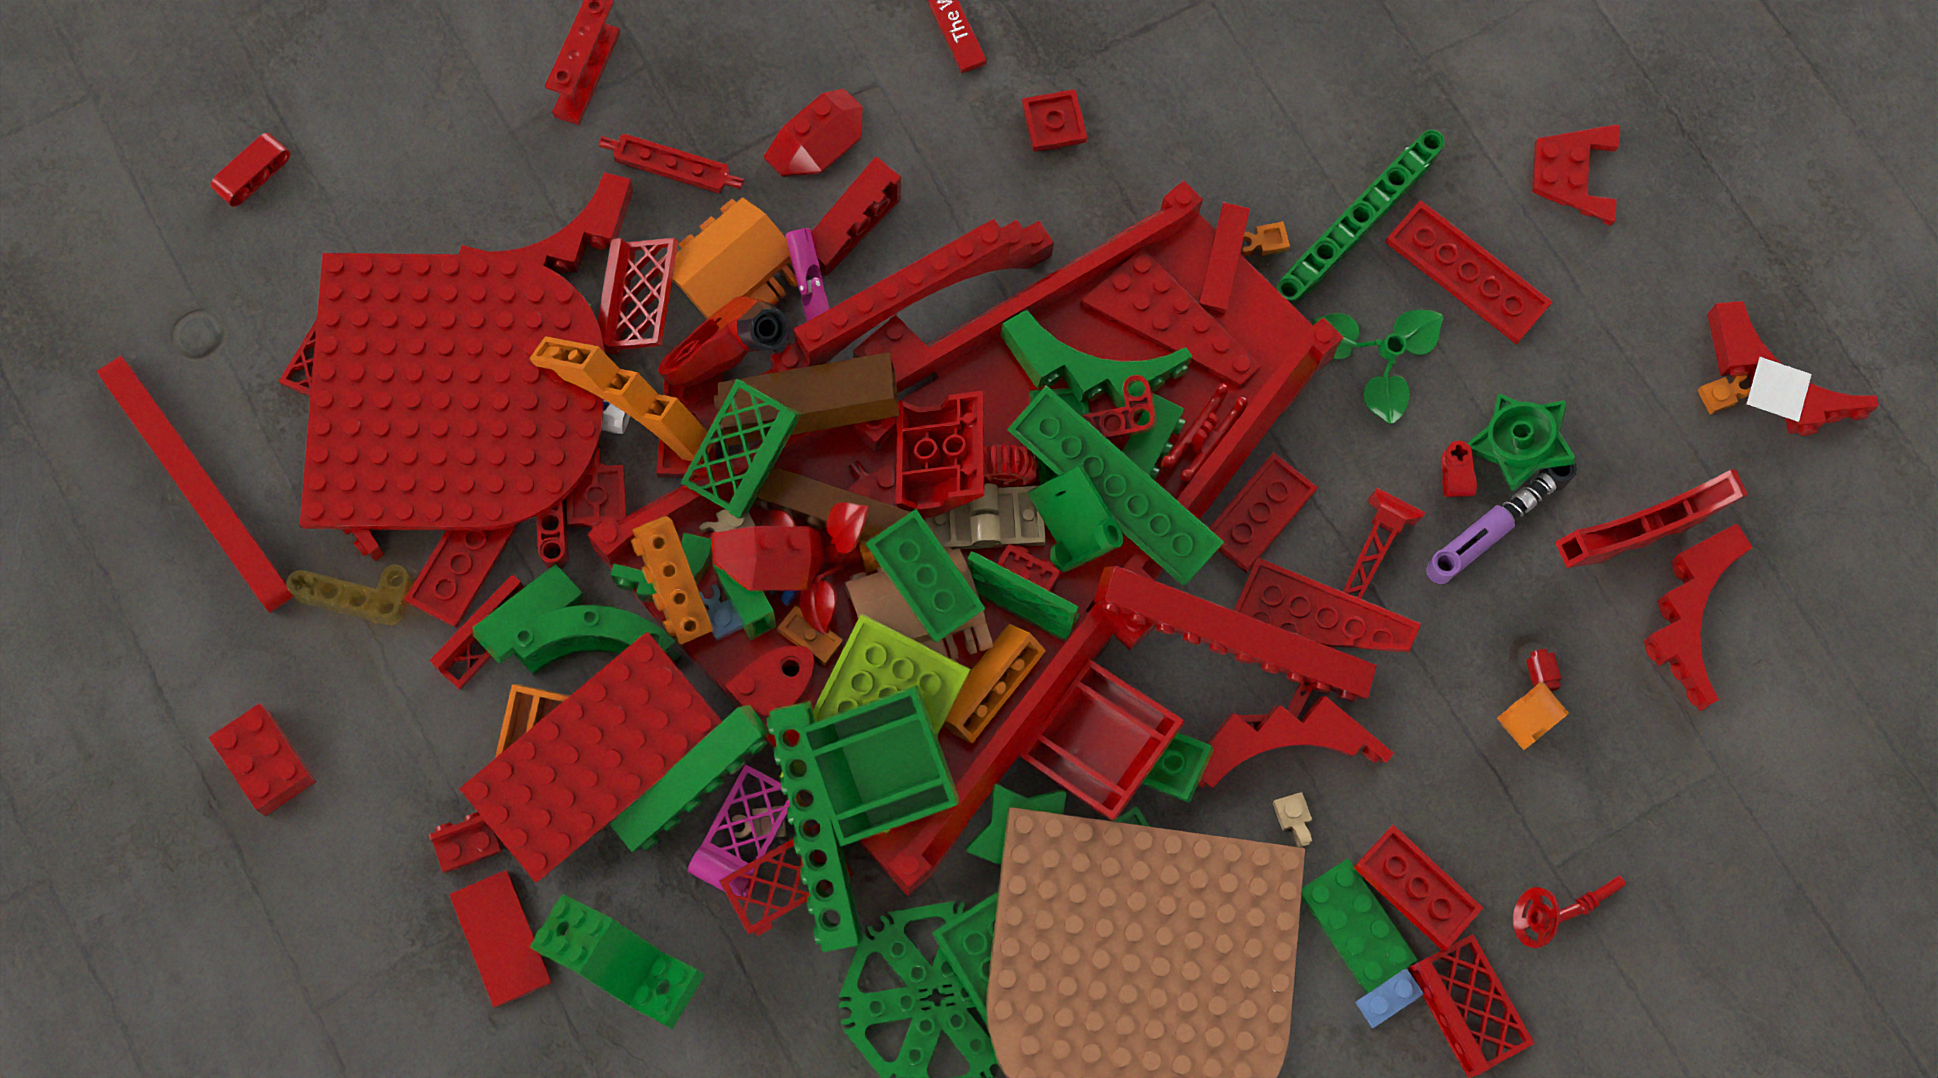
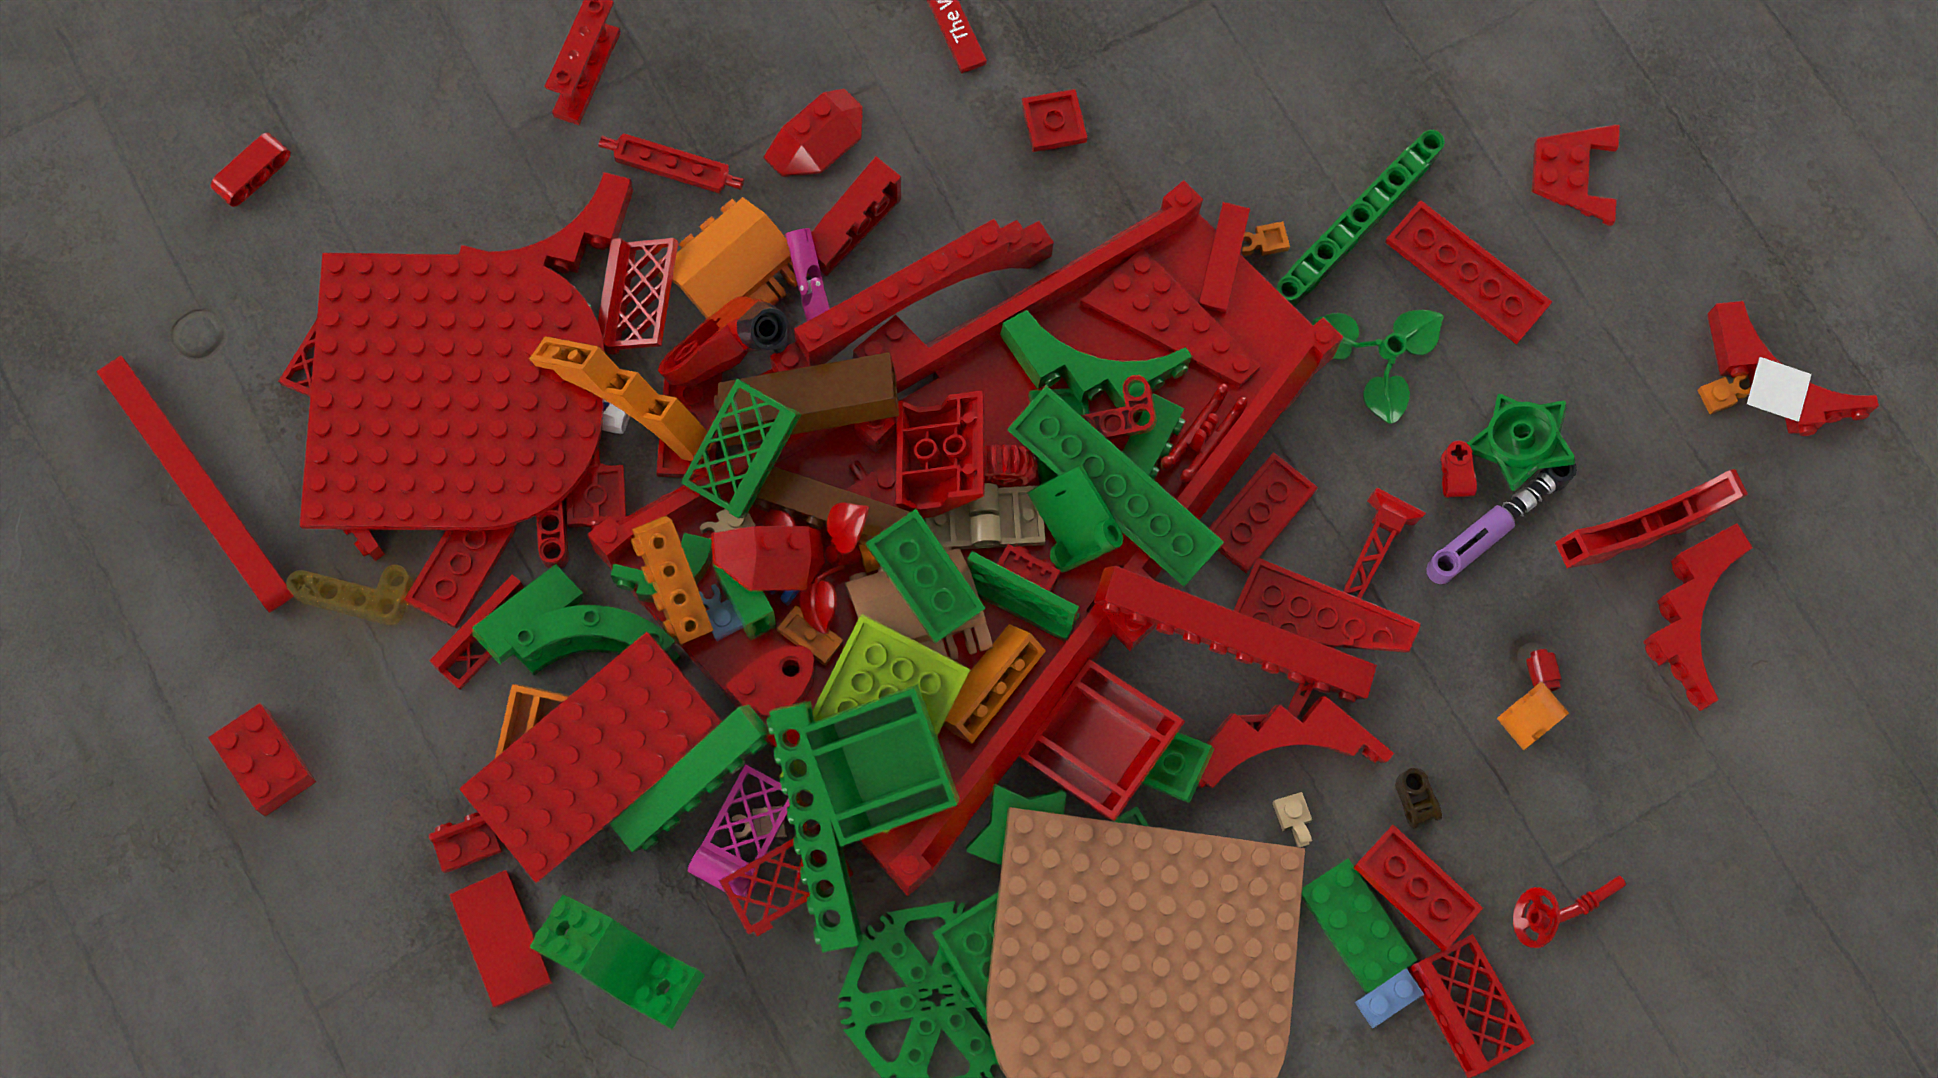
none -> dark brown piece [1395,768,1442,829]

